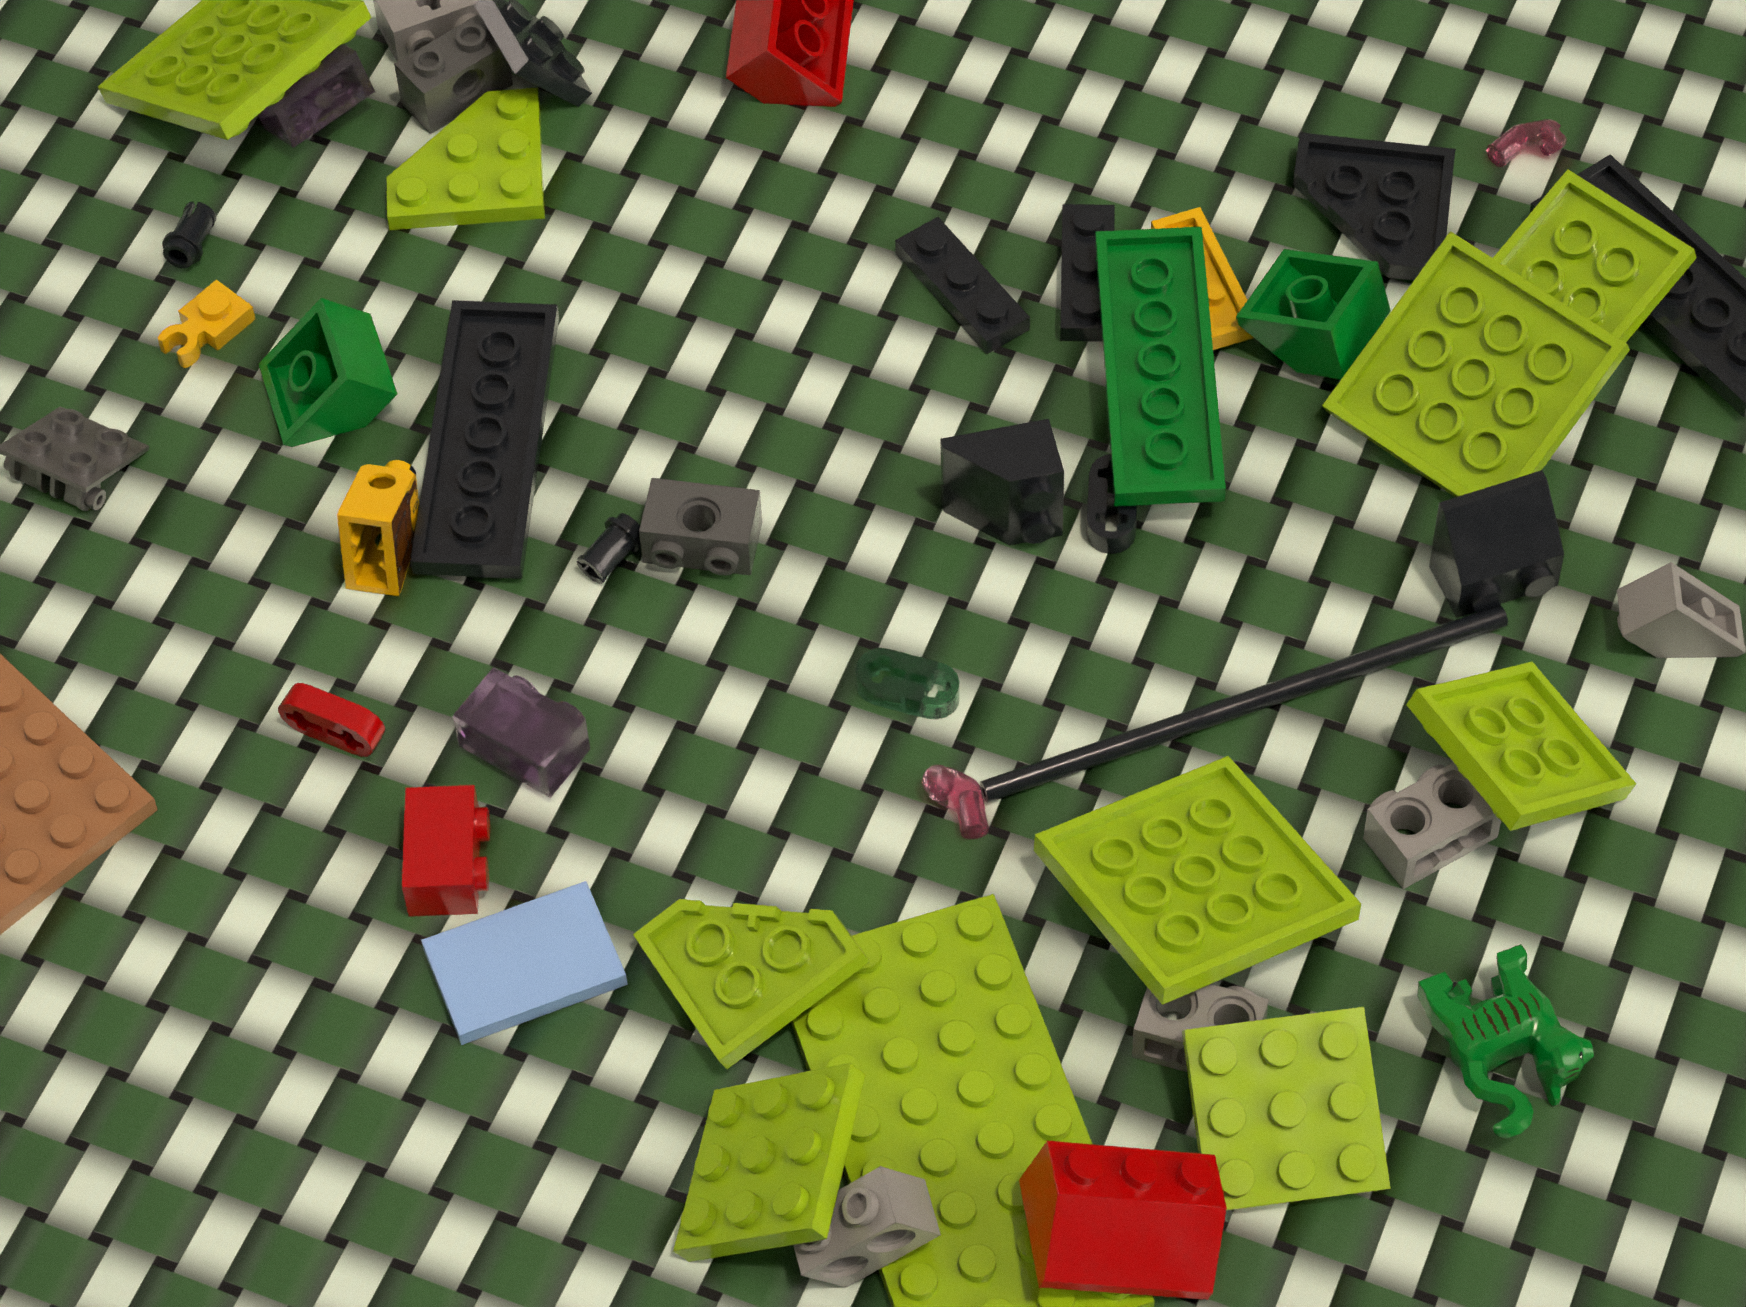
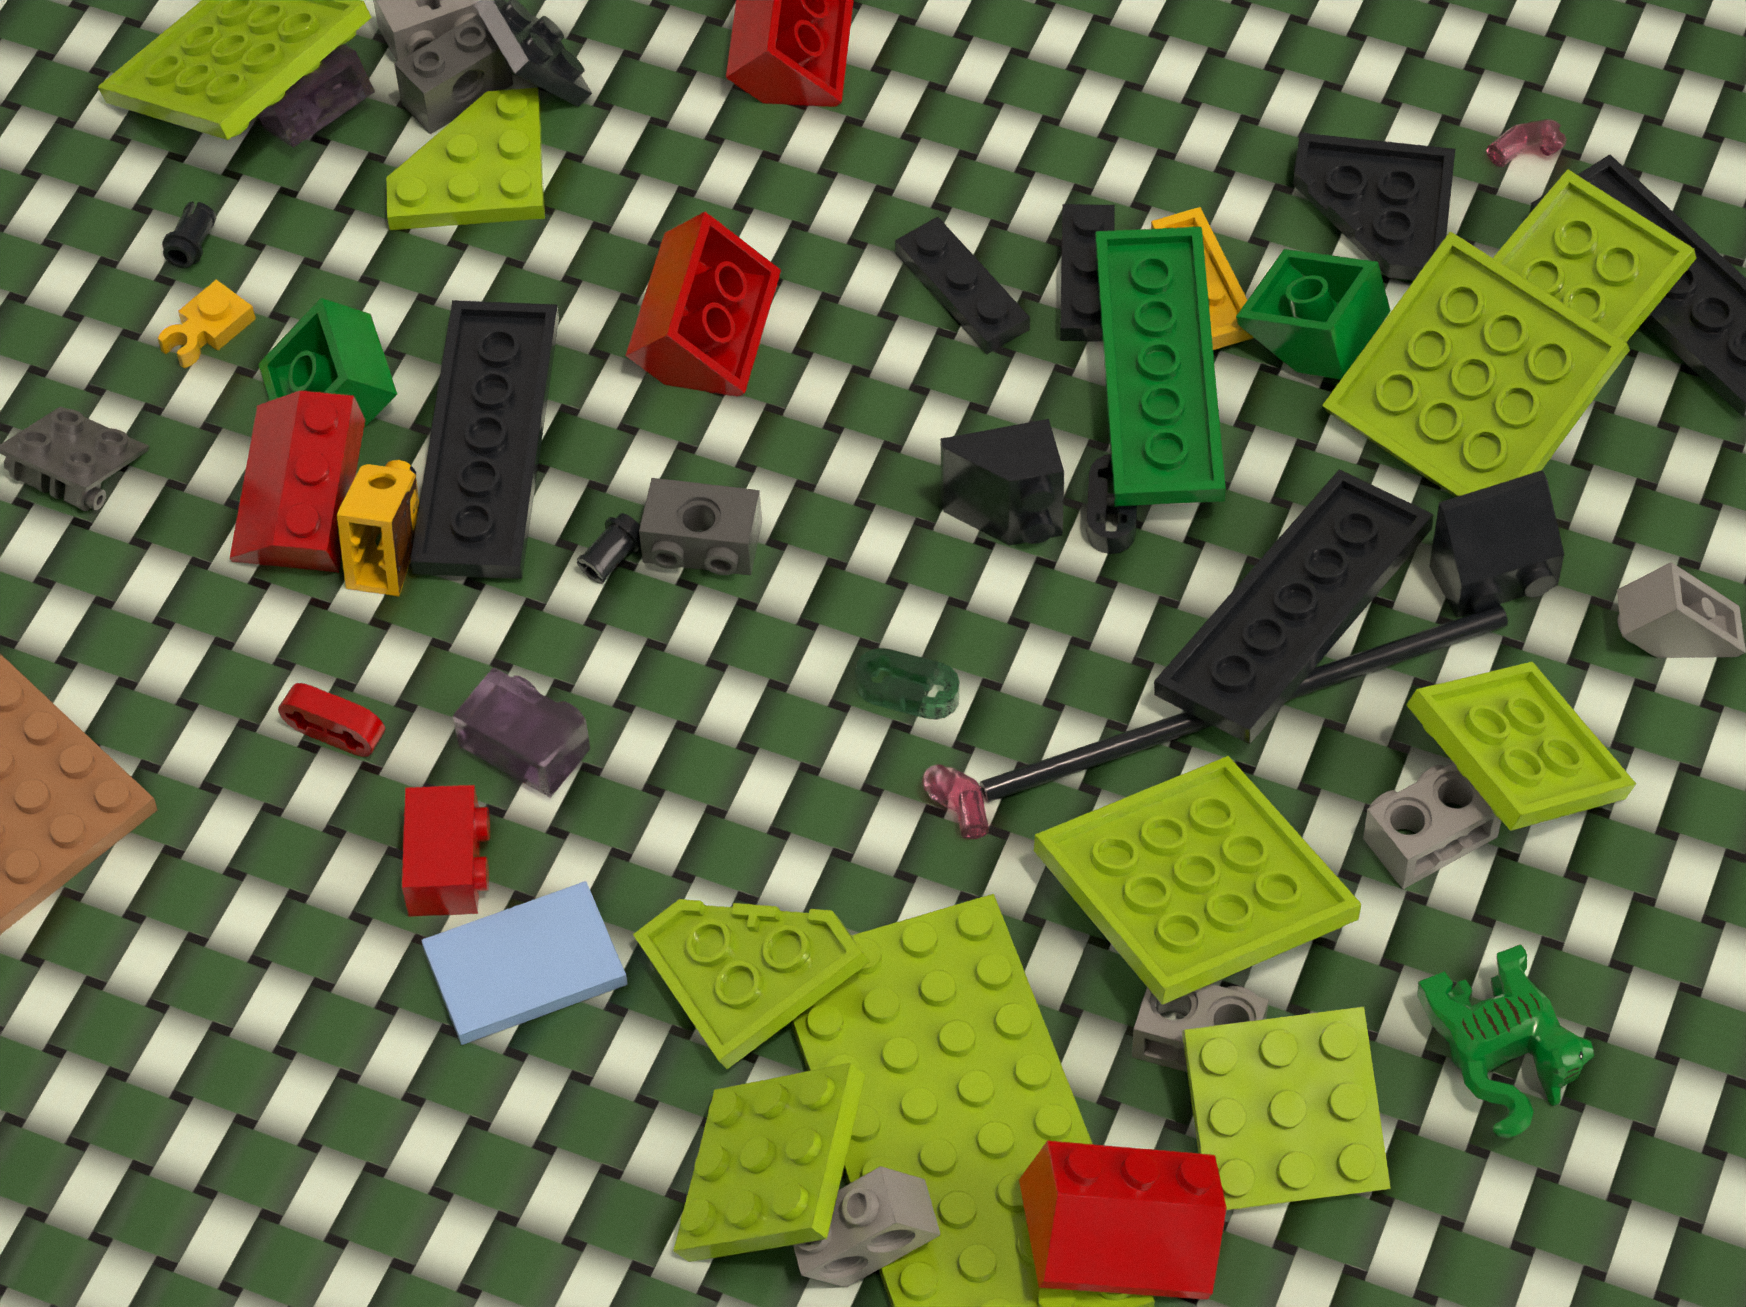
none -> red slope [230,391,365,573]
none -> red slope [625,211,781,397]
none -> black plate [1154,469,1433,744]

